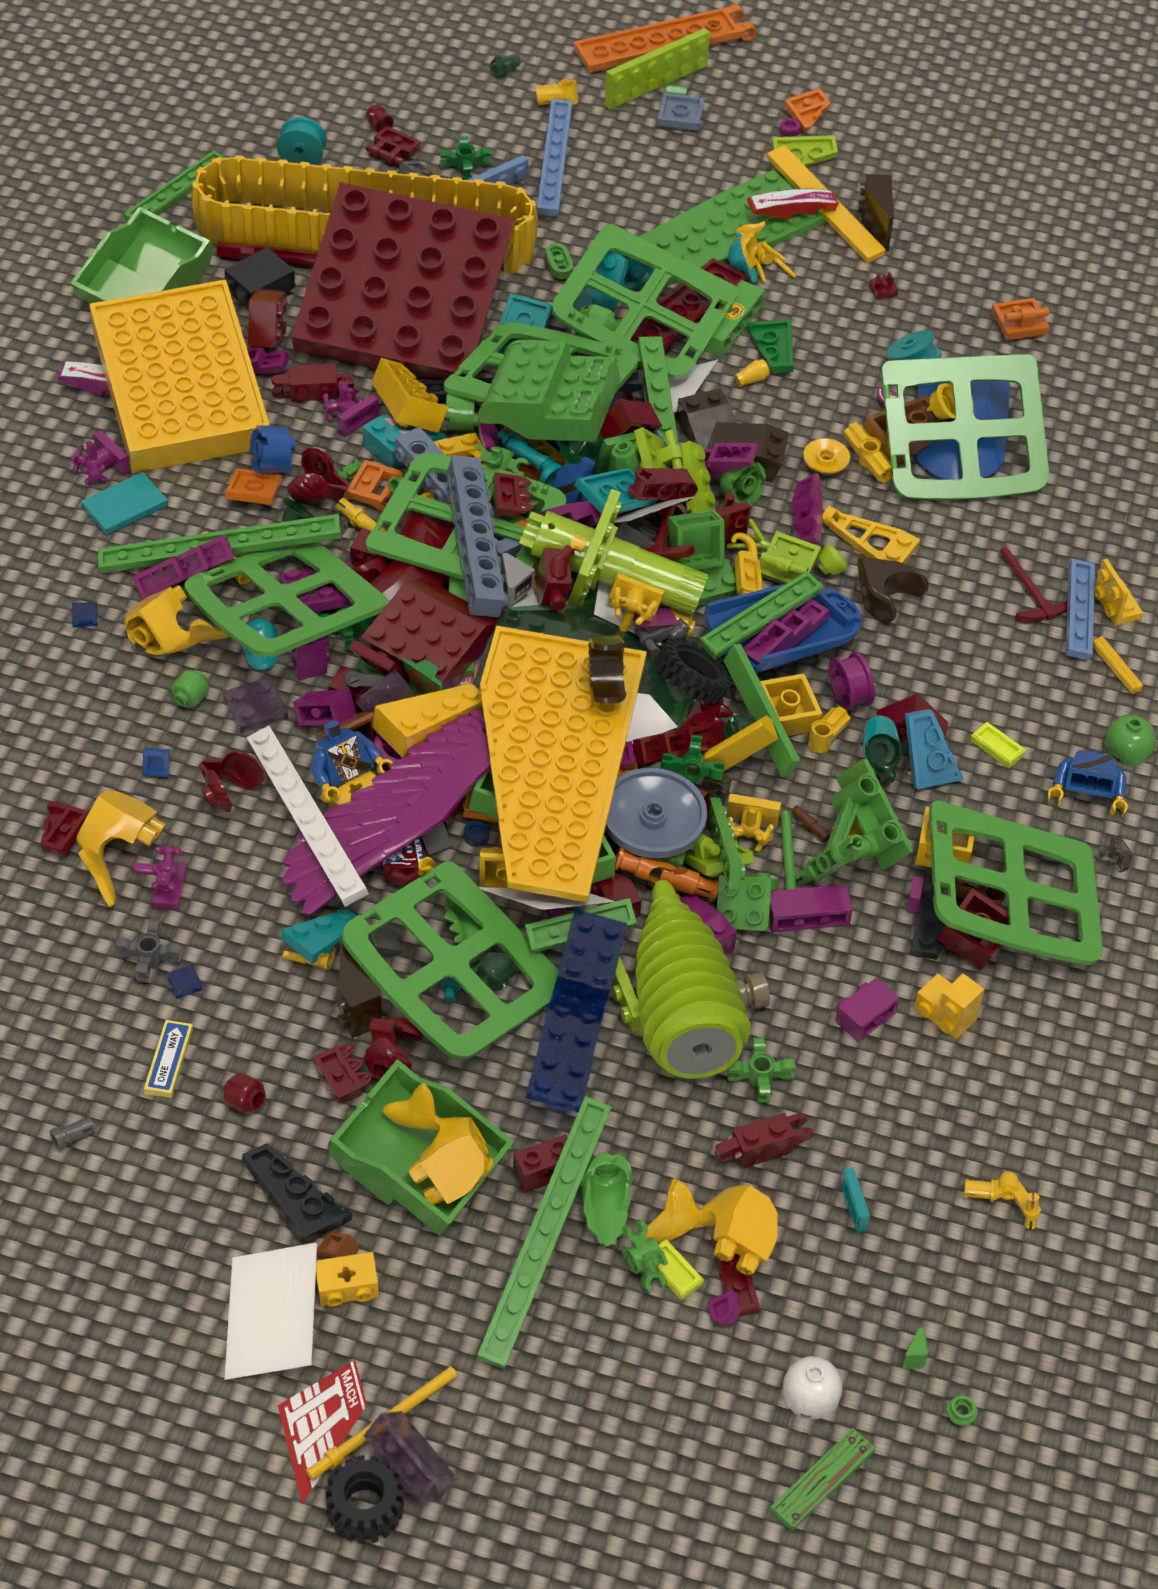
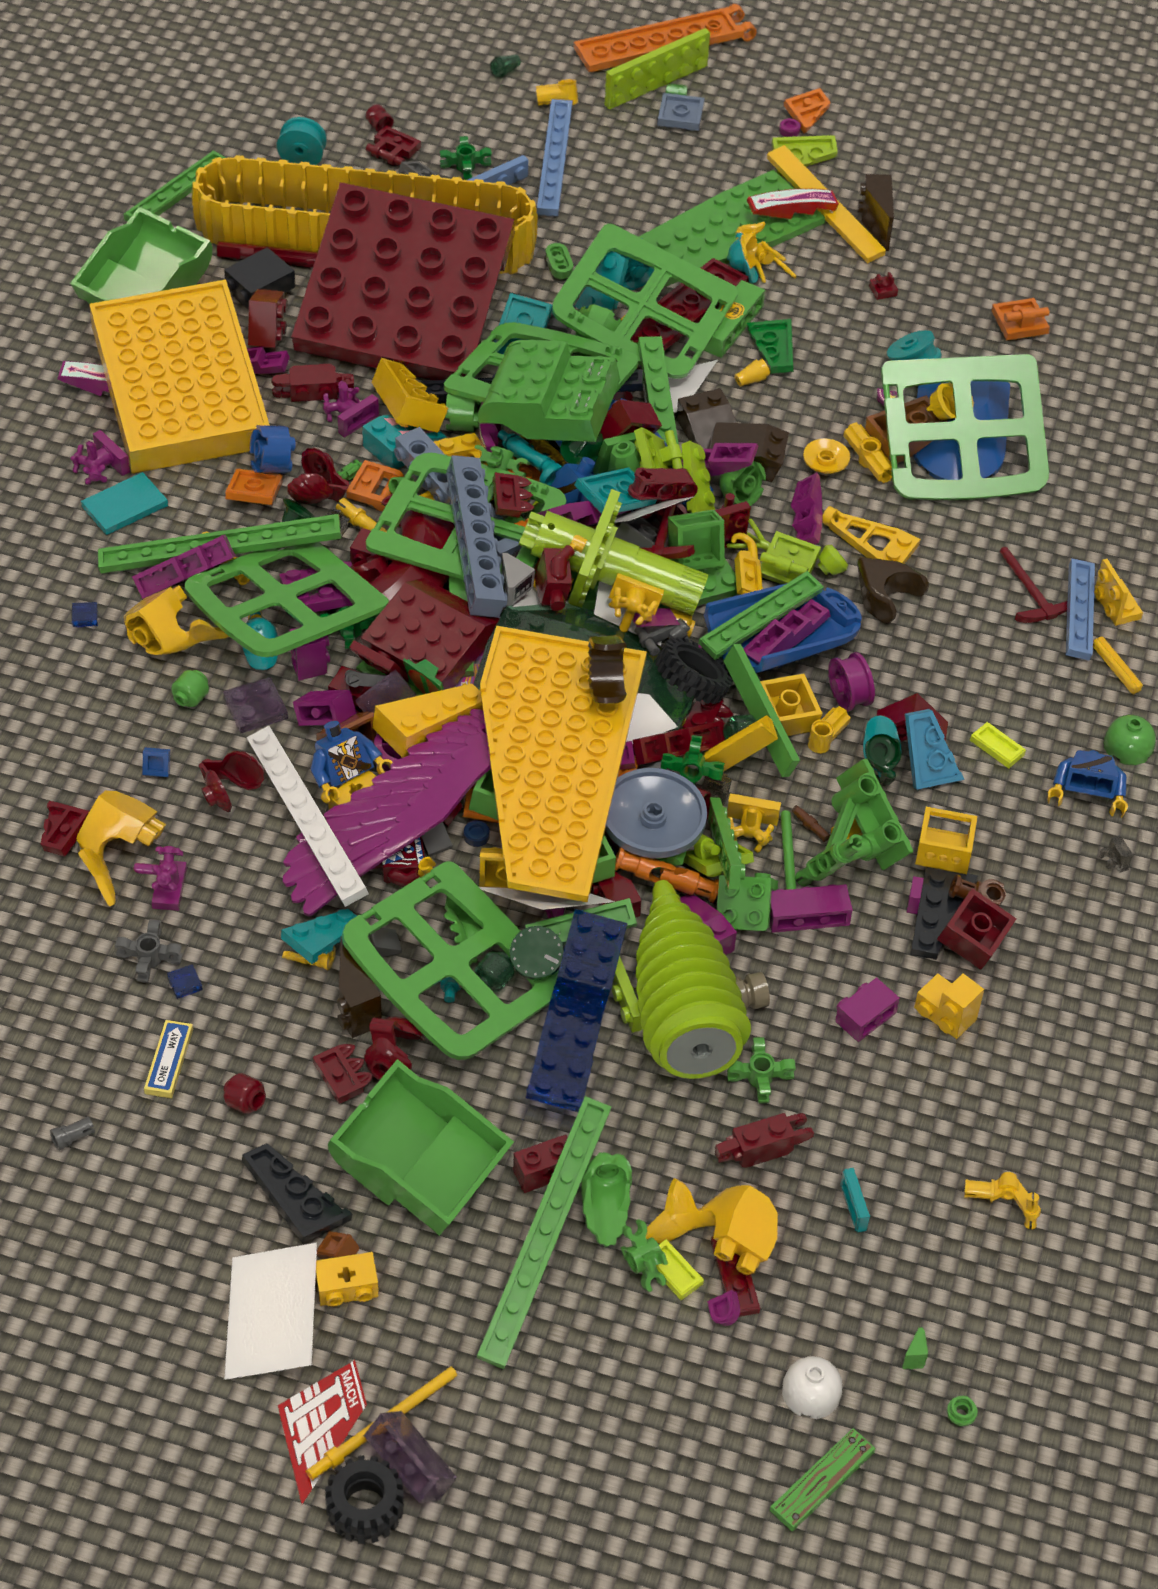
yellow hips [382,1083,493,1205] -> none
bright green window [929,801,1103,965] -> none
none -> dark green tile [510,926,564,980]

